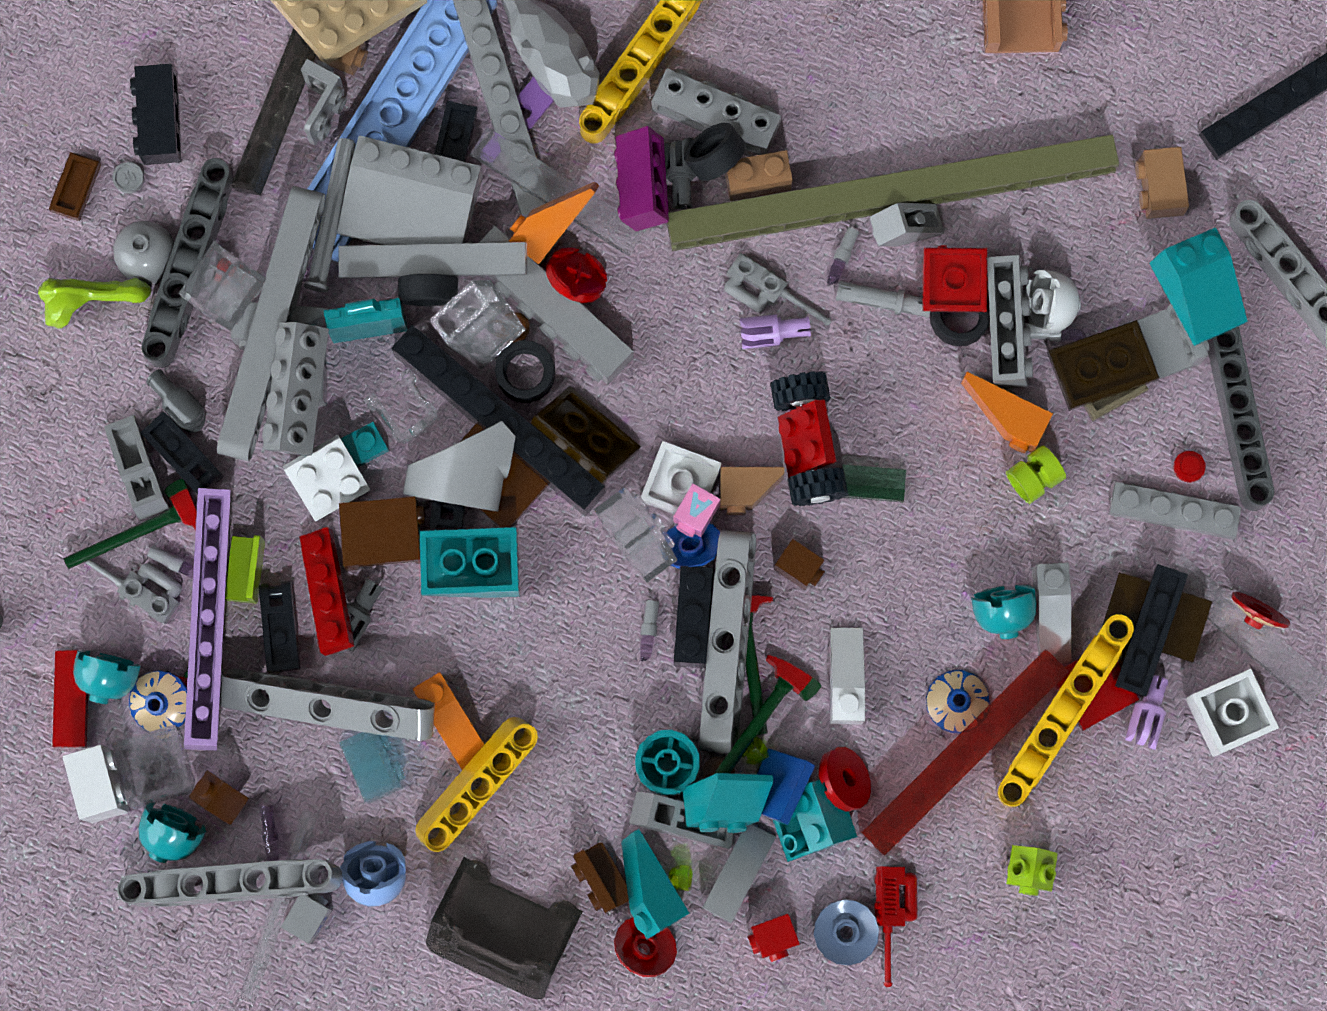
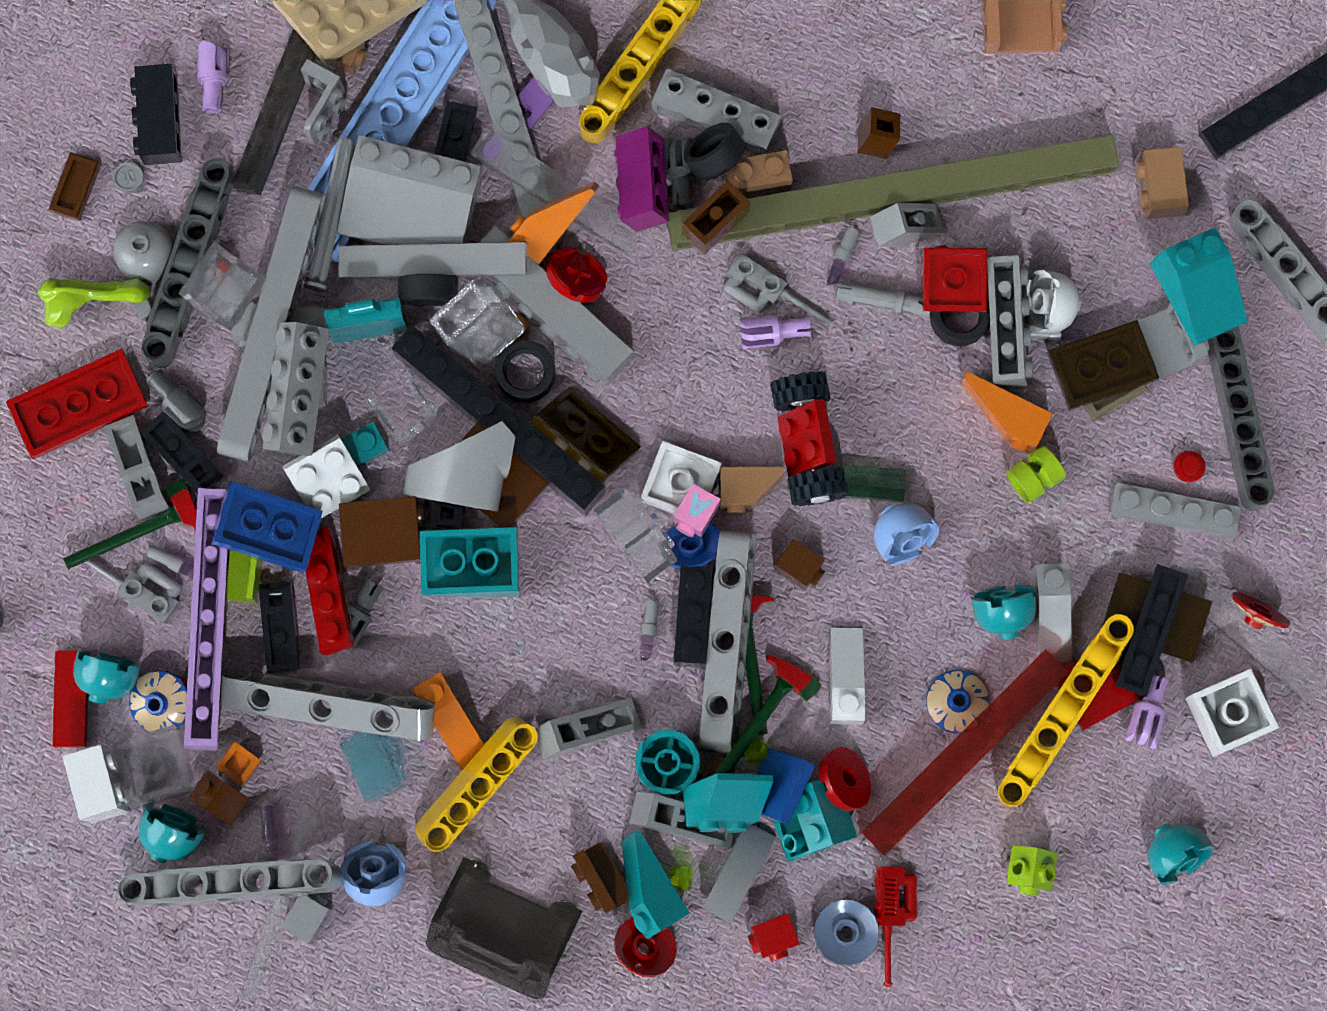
none -> red plate [6,348,149,460]
none -> light grey piece [134,298,153,321]
none -> lavender arm [197,41,229,113]
none -> blue plate [211,481,323,573]
none -> orange plate [215,741,262,787]
none -> light grey slope [535,697,642,760]
none -> reddish brown brick [682,180,750,255]
none -> reddish brown brick [857,107,901,159]
none -> light blue cylinder [874,503,939,565]
none -> teal cylinder [1147,823,1215,885]

